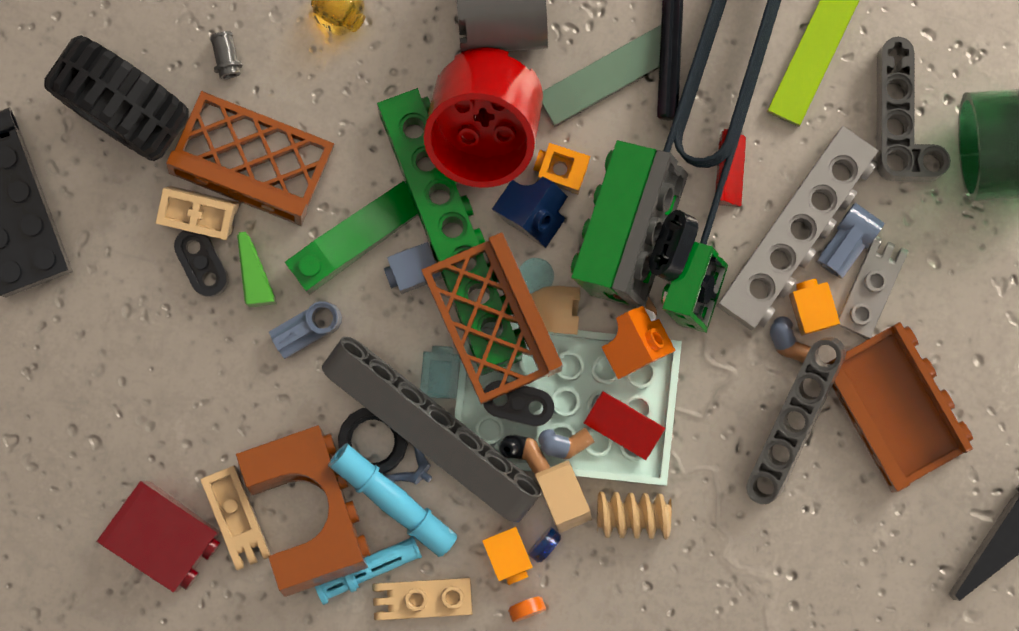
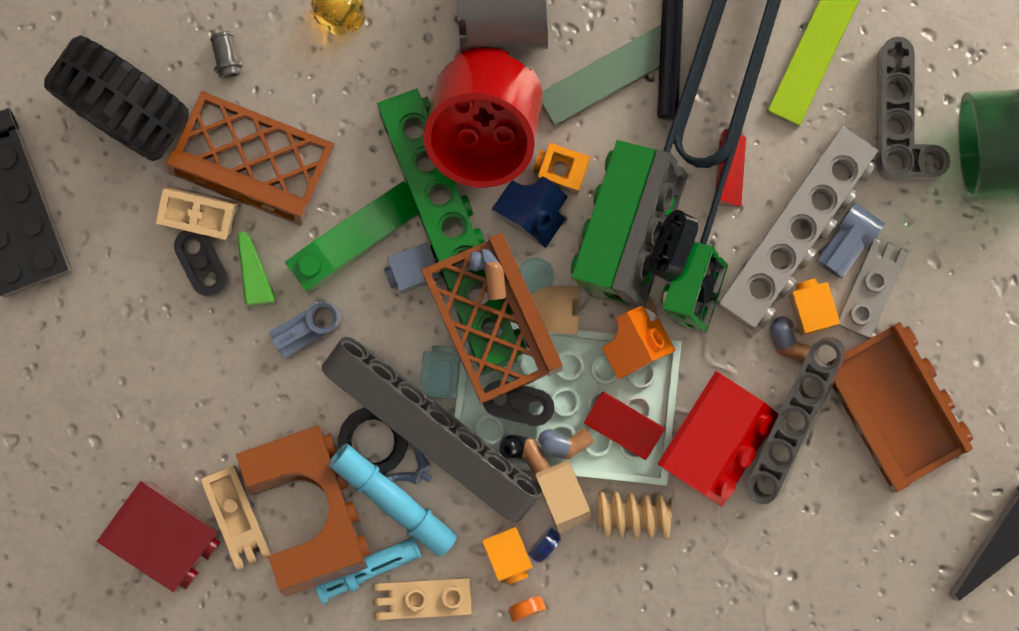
none -> medium nougat arm [470,249,506,300]
none -> red slope [657,371,779,507]

